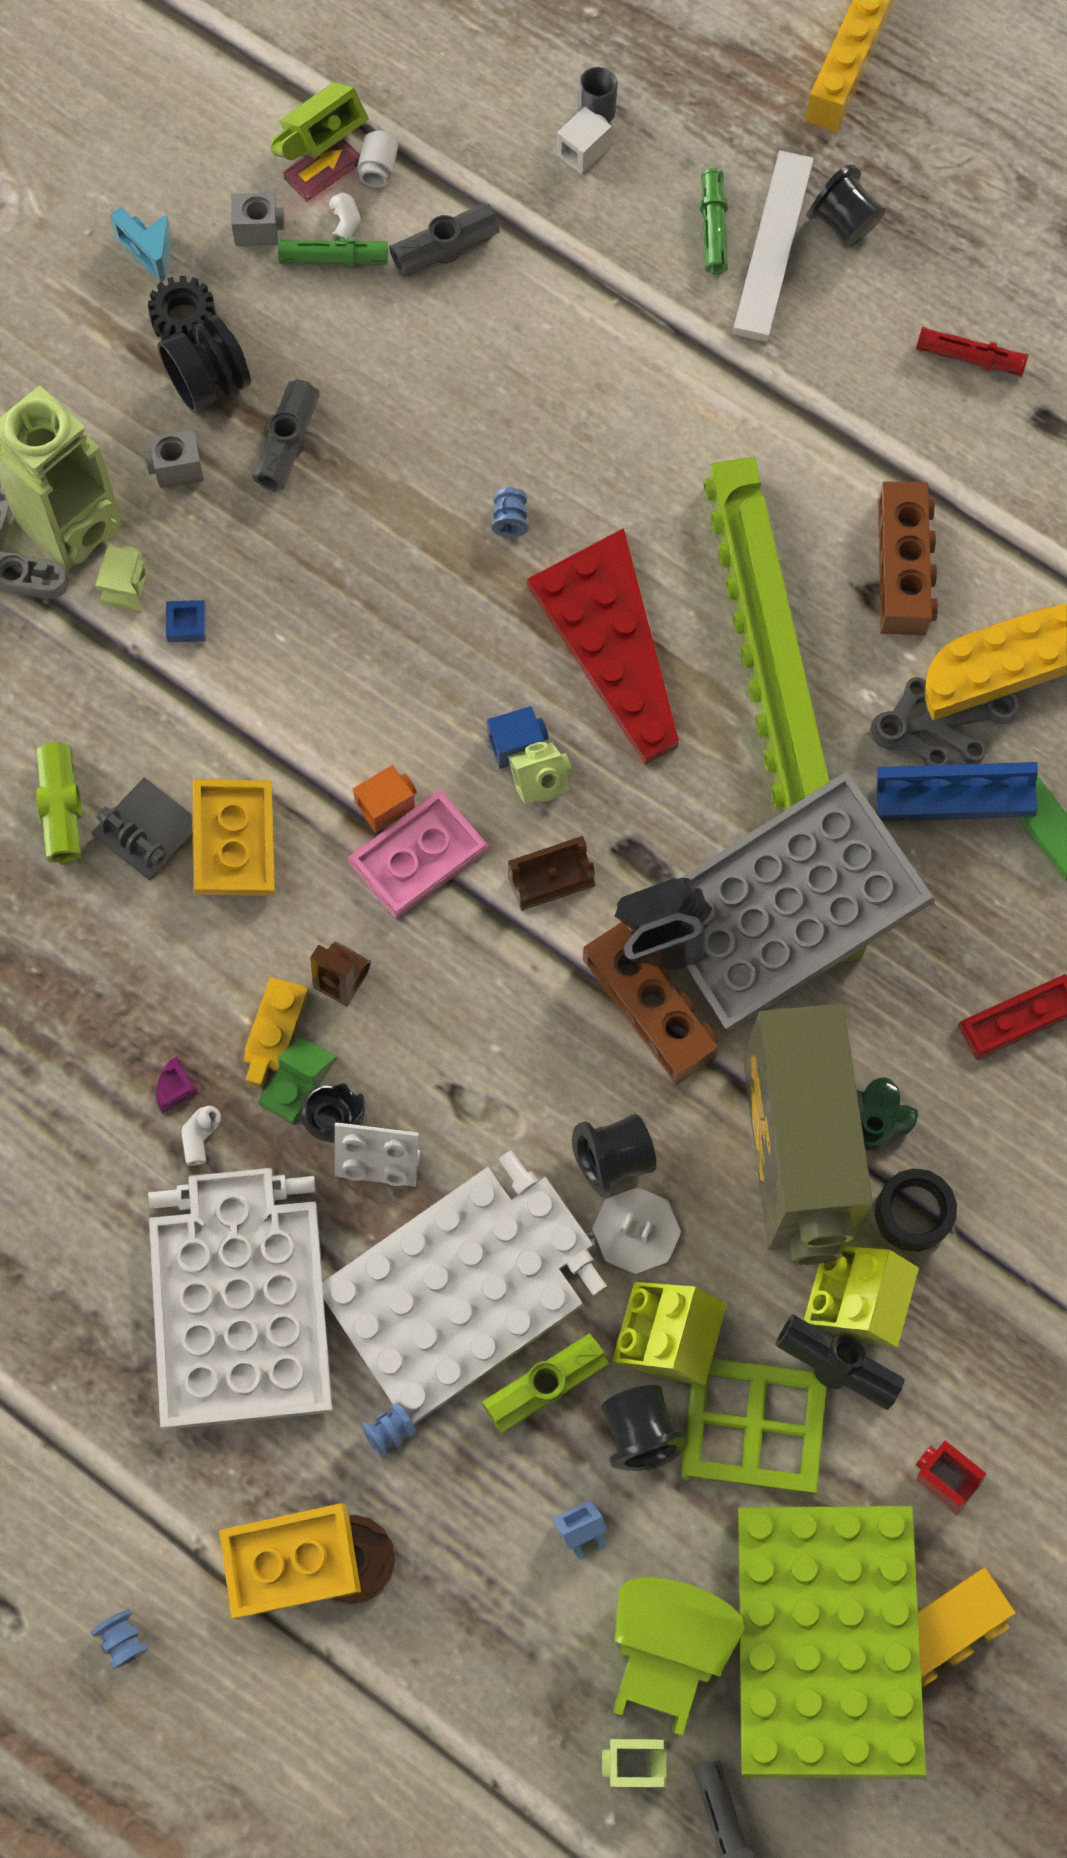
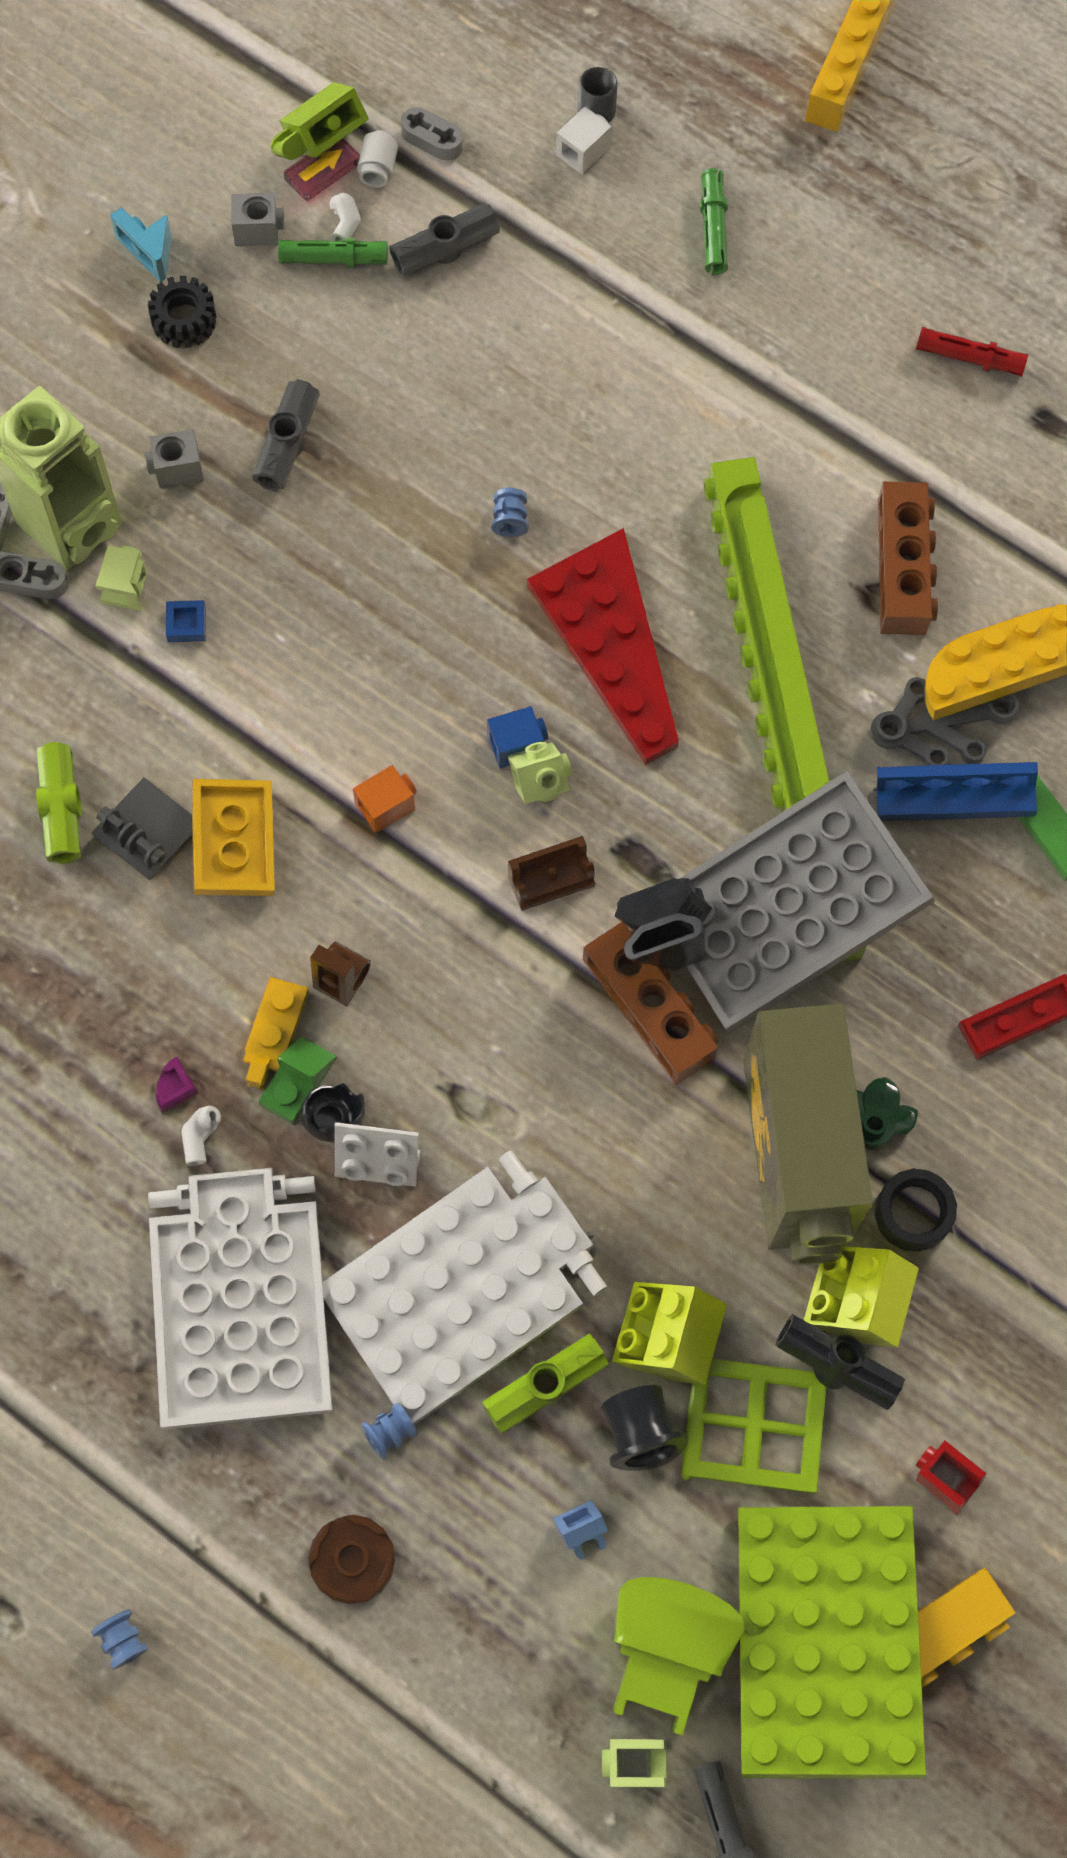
black wheel [157,314,251,414] -> none
yellow plate [219,1503,361,1619] -> none
bright pink tile [347,790,489,920] -> none
black piece [572,1114,656,1197] -> none
white piece [592,1187,681,1275] -> none
white tile [732,150,814,342] -> none
black piece [806,164,886,248] -> none
none -> light grey beam [401,107,463,160]

